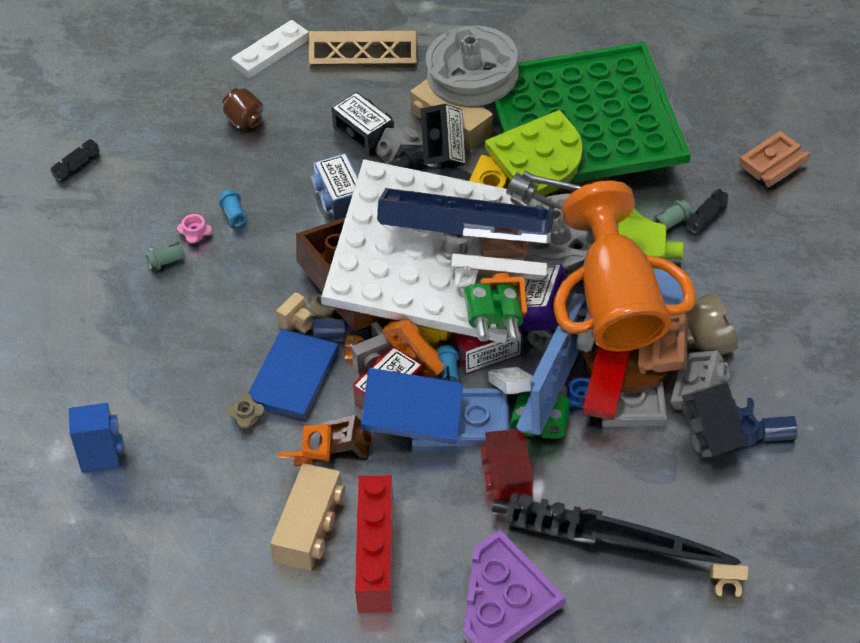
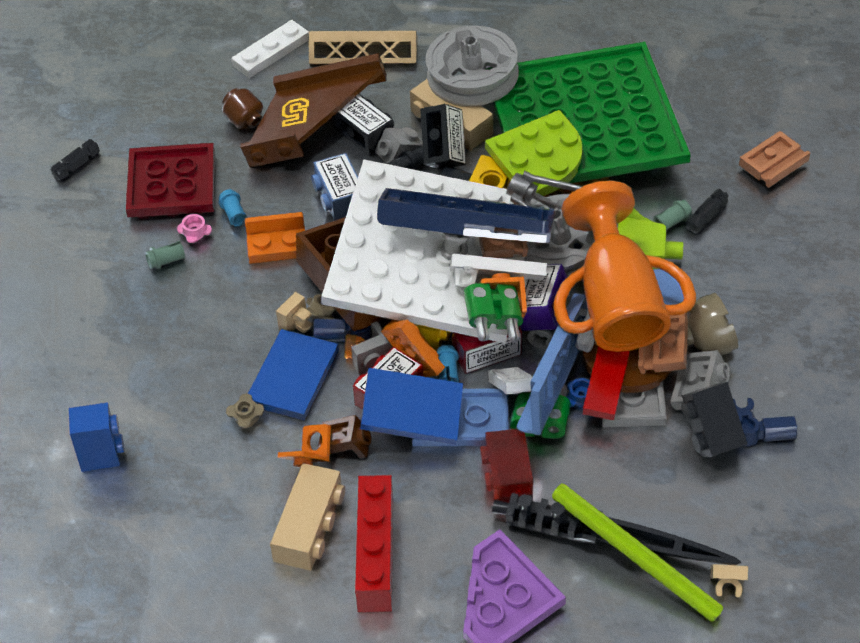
none -> dark red plate [126,143,215,218]
none -> reddish brown piece [240,53,387,168]
none -> orange bracket [245,212,305,264]
none -> lime axle [552,483,723,622]

